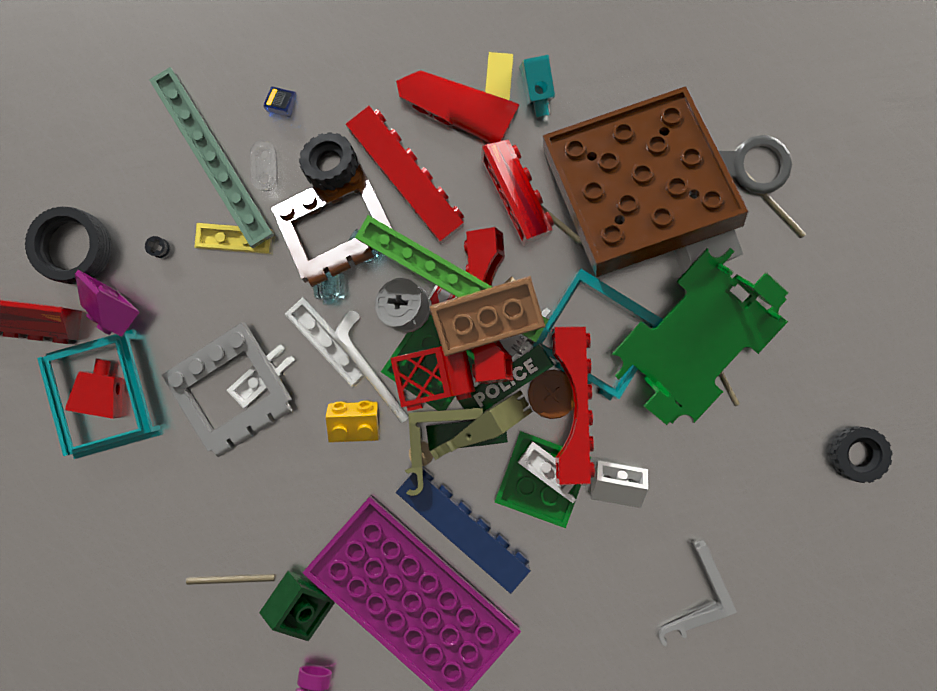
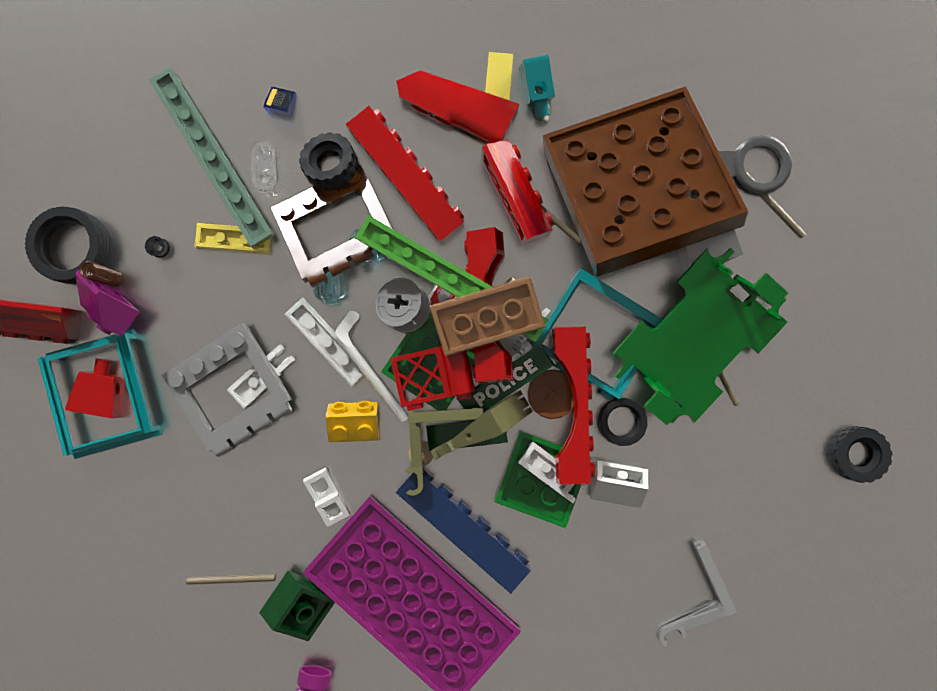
none -> reddish brown piece [79,261,123,287]
none -> white slope [303,467,350,527]
none -> black tyre [598,398,648,446]

